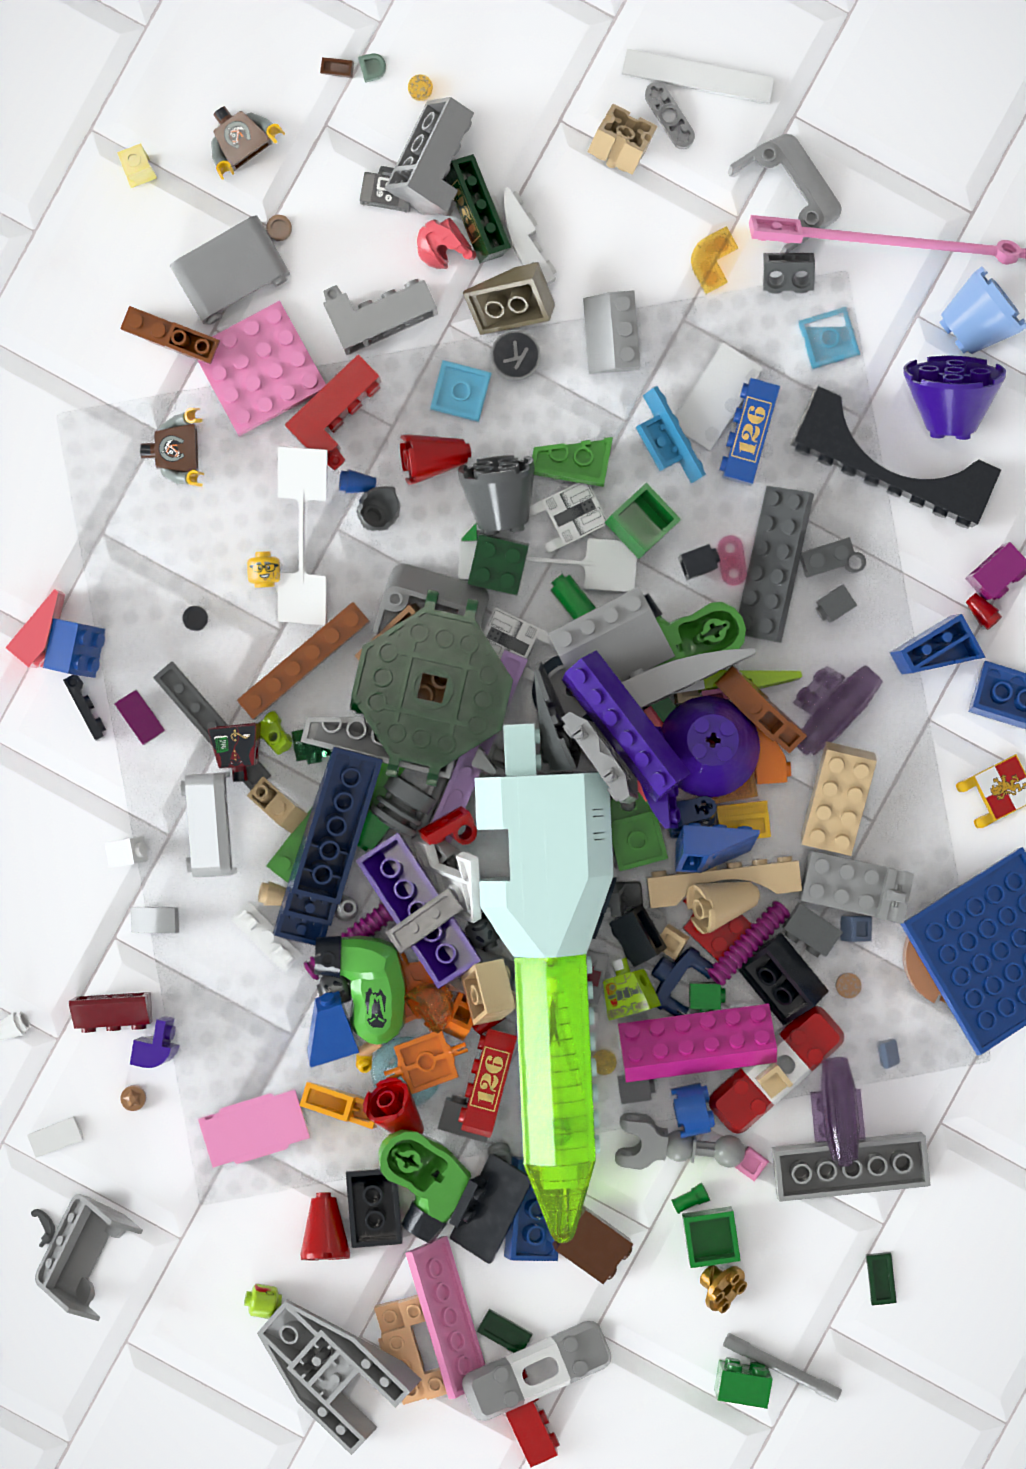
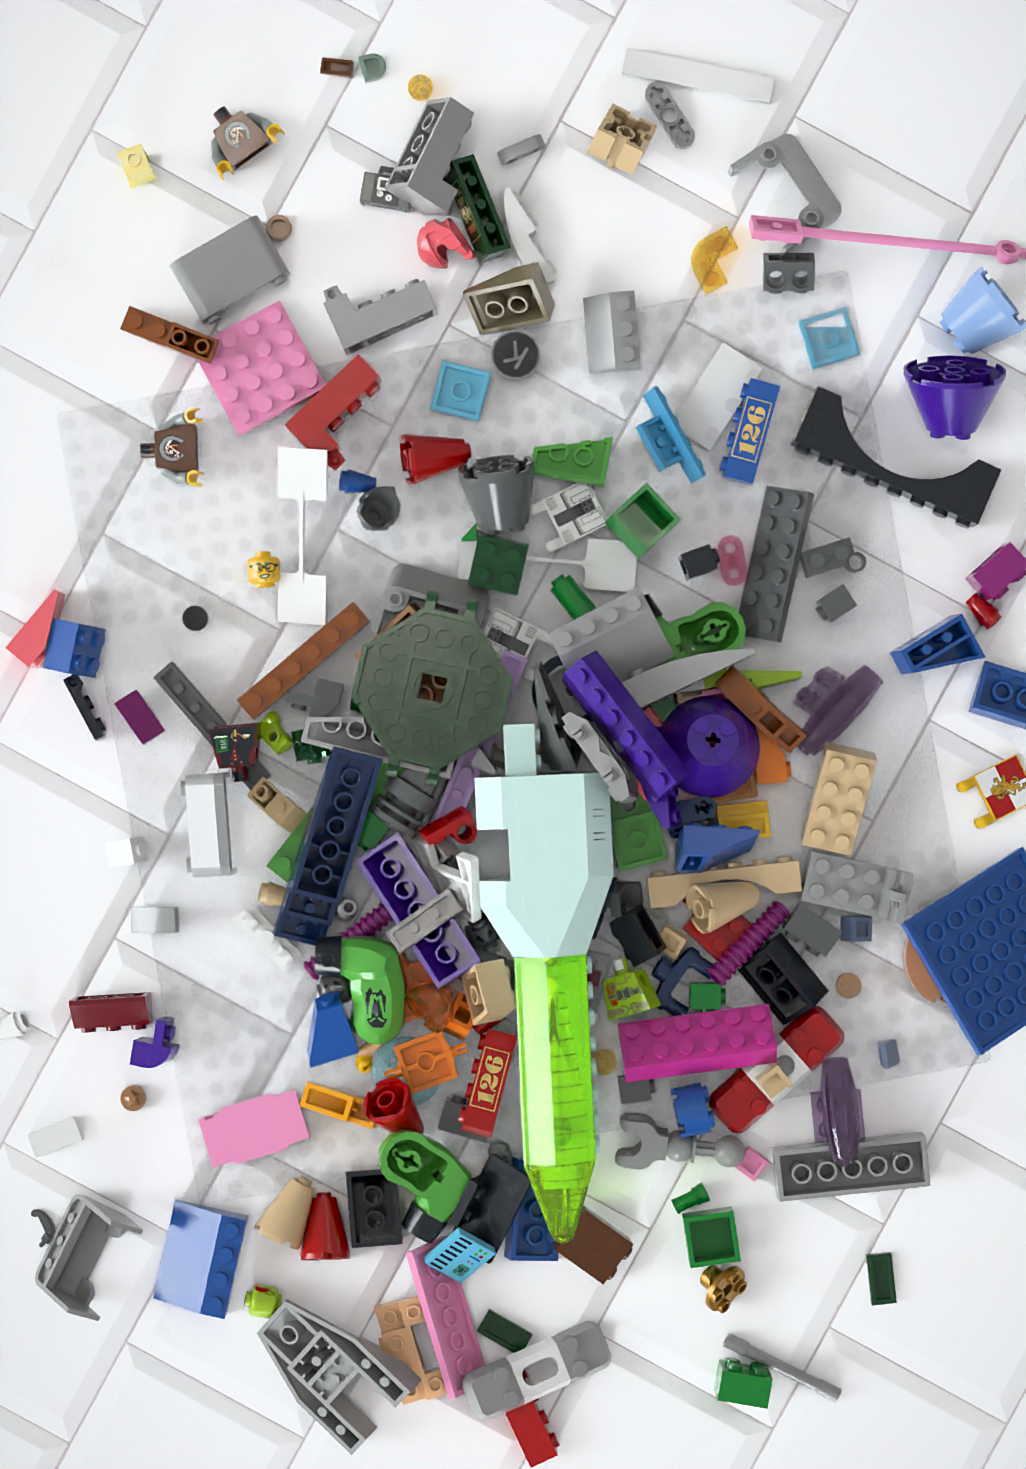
none -> slope [153,1199,249,1320]
none -> tan cone [254,1175,315,1250]
none -> dark grey brick [287,678,344,717]
none -> medium azure tile [424,1227,496,1283]
none -> light grey beam [497,134,546,166]

